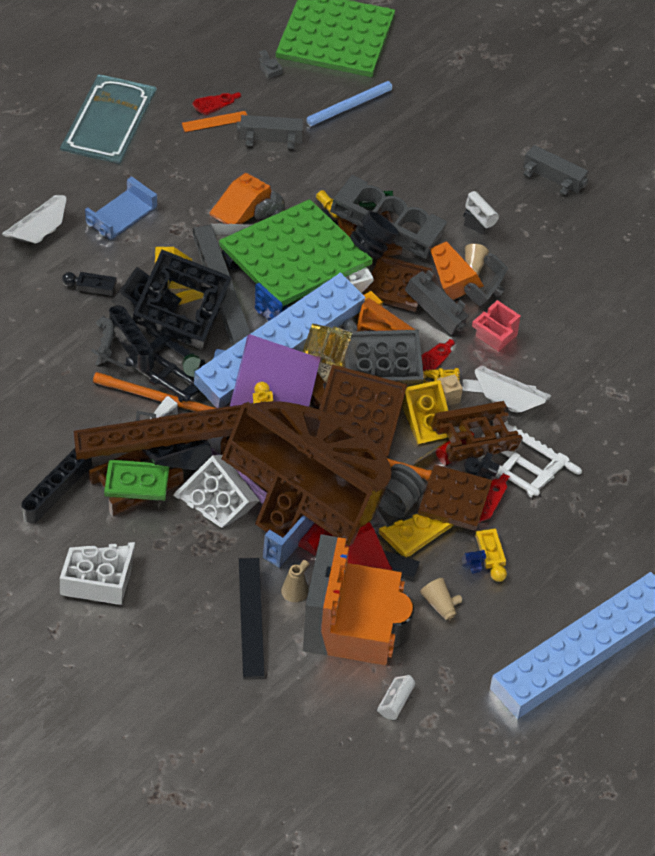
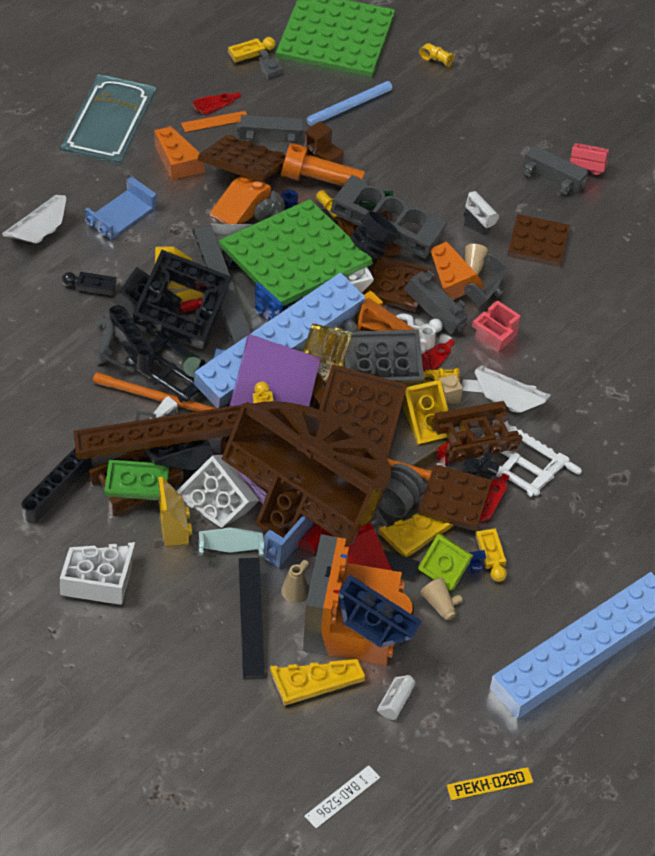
none -> orange wedge [154,126,205,180]
none -> yellow slope [158,477,192,546]
none -> red piece [179,297,203,314]
none -> reddish brown plate [198,135,286,182]
none -> light aqua piece [198,528,264,556]
none -> yellow plate [228,37,276,62]
none -> yellow wing [270,659,365,706]
none -> orange piece [281,143,365,187]
none -> clear blue wheel [281,190,298,210]
none -> reddish brown brick [304,121,344,165]
none -> white sticker [305,765,380,828]
none -> dark blue wedge [338,575,422,648]
none -> white piece [396,314,443,354]
none -> lime plate [418,534,473,591]
none -> yellow connector [419,43,455,67]
none -> yellow sticker [446,767,533,800]
none -> reddish brown plate [507,214,570,267]
none -> coral brick [570,143,609,175]

